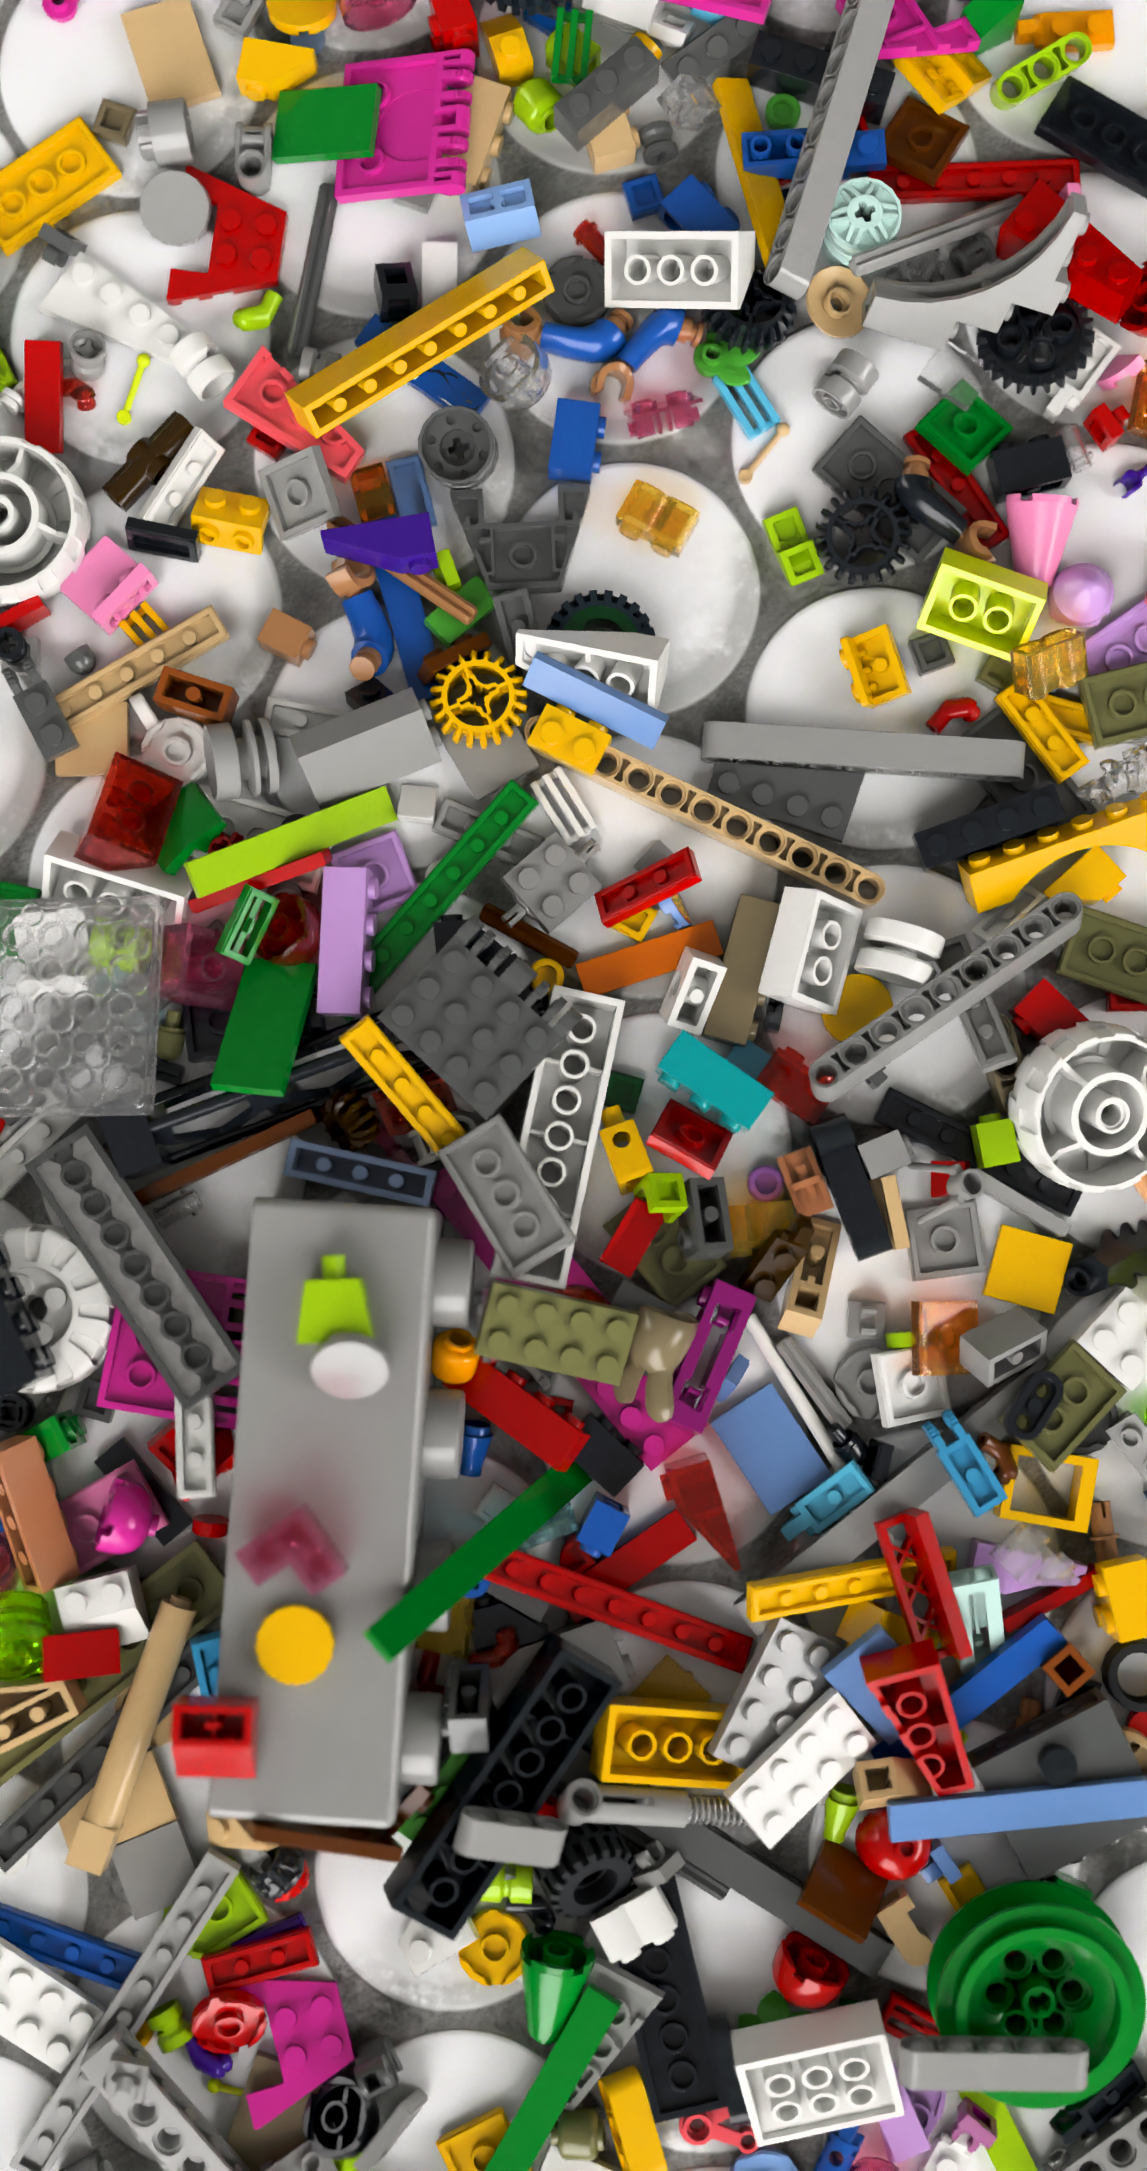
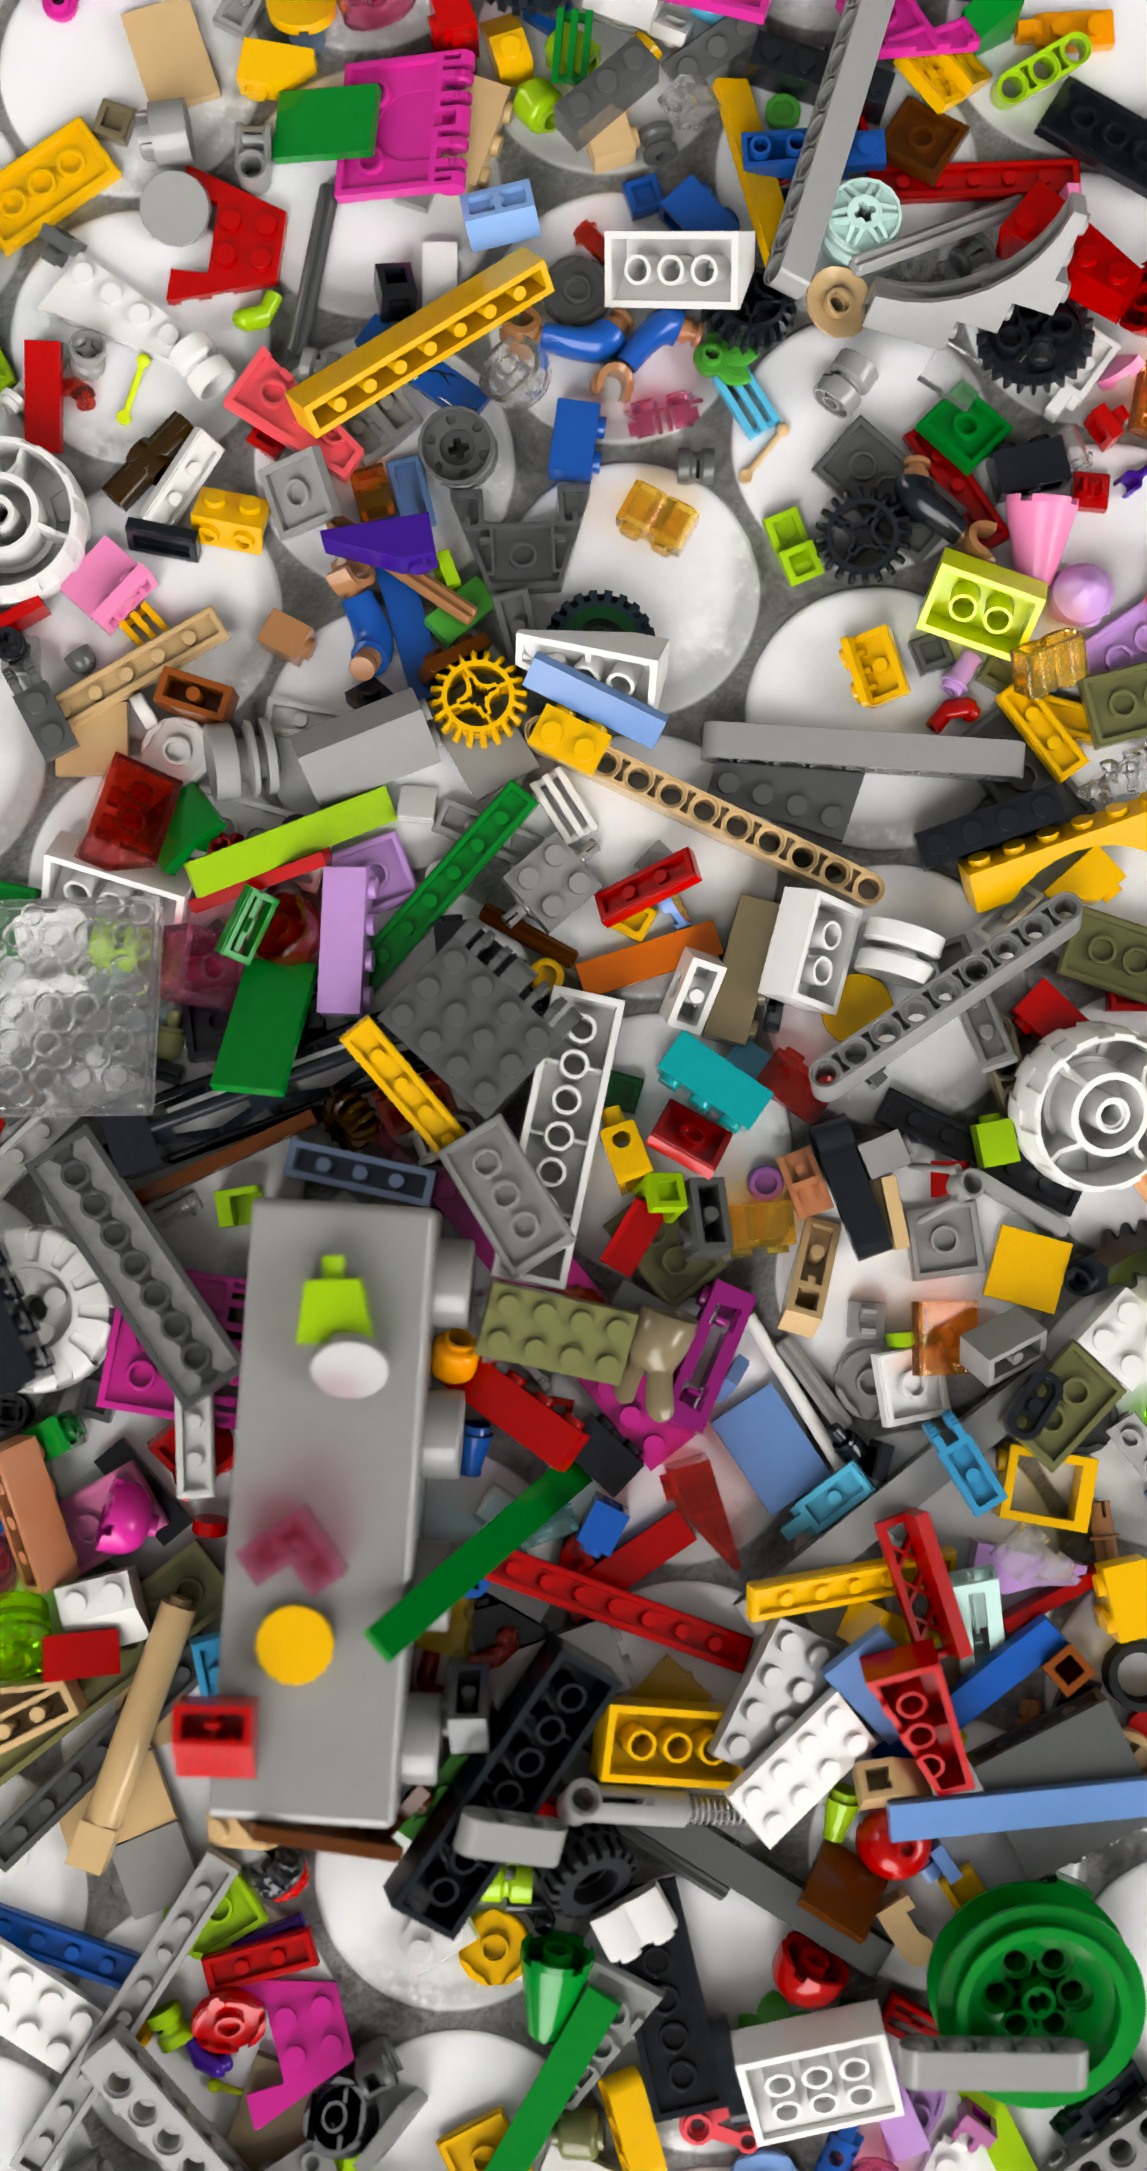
light grey tile [104,2053,151,2104] -> none
light grey tile [633,1840,686,1892] -> none
dark brown hinge [737,1213,815,1302] -> none
reddish brown arm [976,1432,1019,1485] -> none
black tile [1037,1744,1078,1786] -> none
none -> lime panel [214,1185,264,1228]
none -> light grey slope [340,388,423,471]
none -> dark grey wheel [677,447,715,485]
none -> lavender pin [940,650,982,698]
none -> red tile [1070,471,1110,514]

